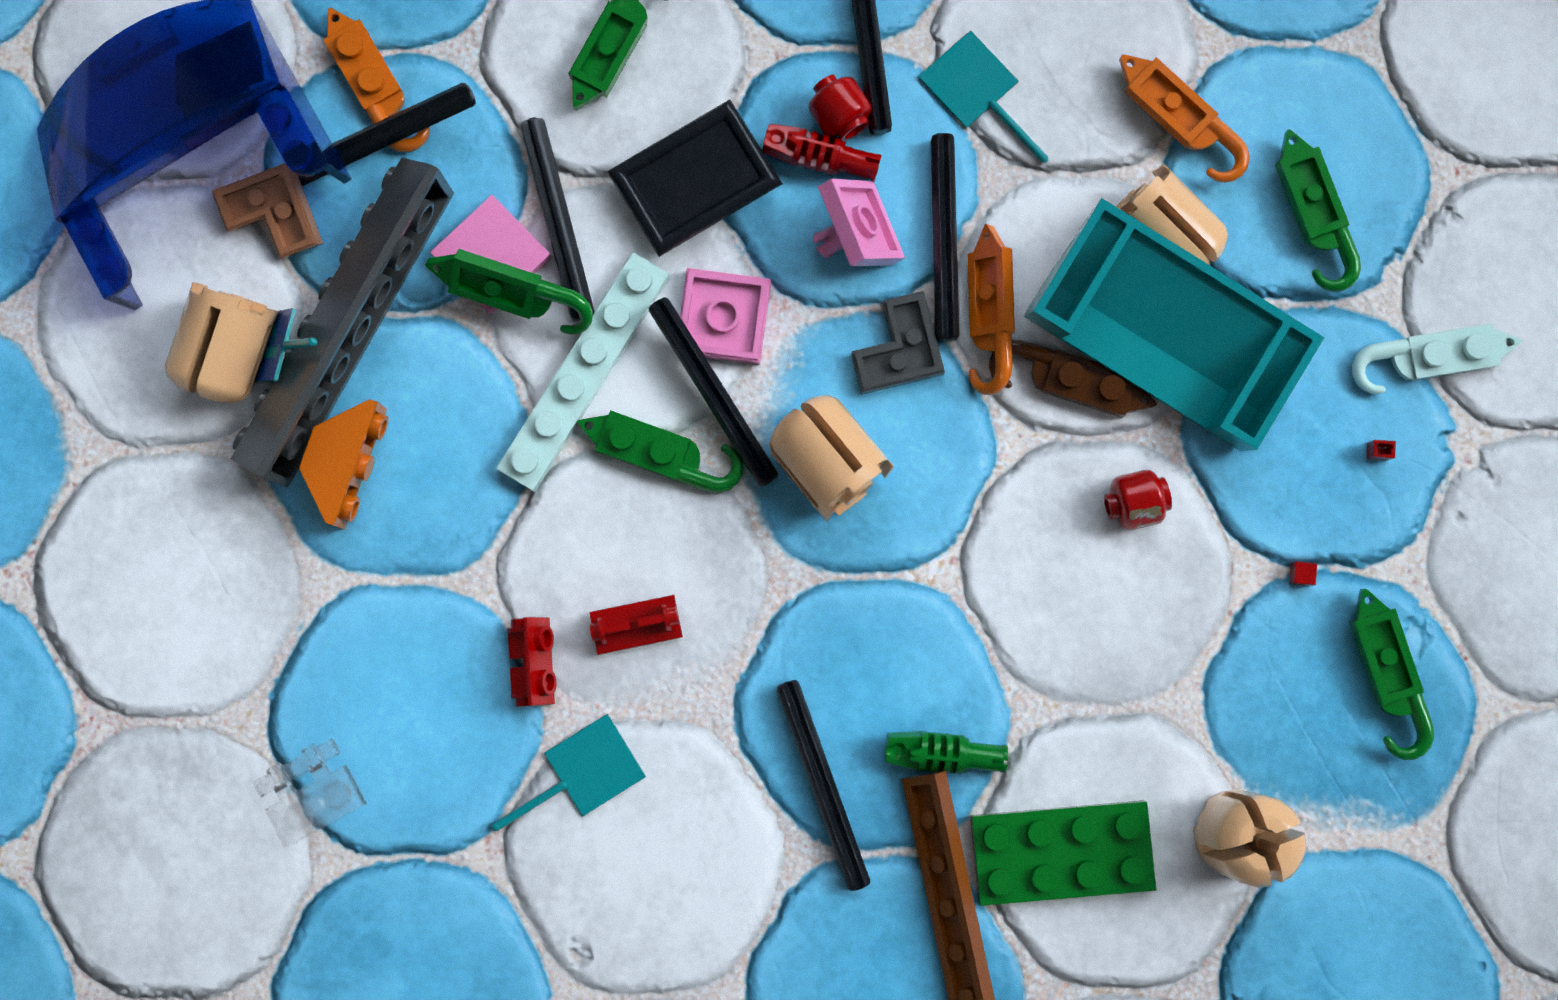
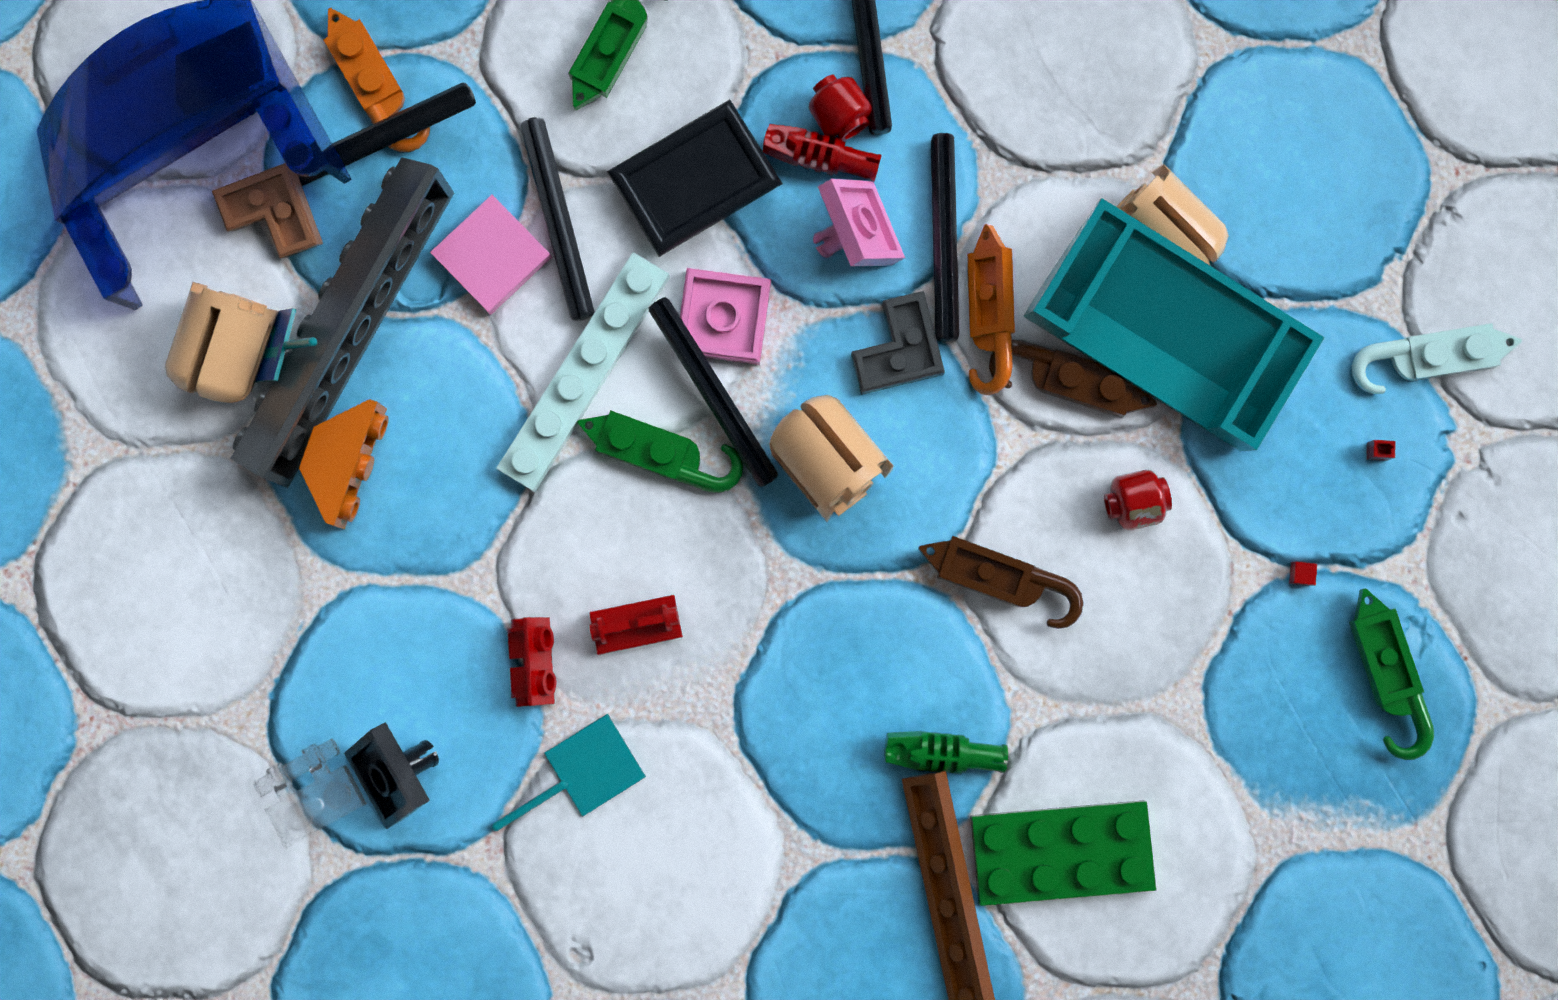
green plate [425,249,593,335] -> none
black axle [777,680,870,891] -> none
teal piece [918,30,1048,163] -> none
orange plate [1119,54,1250,183] -> none
light nougat cylinder [1193,789,1307,888] -> none
green plate [1275,129,1361,292] -> none
none -> black tile [344,722,439,829]
none -> reddish brown plate [918,536,1084,629]

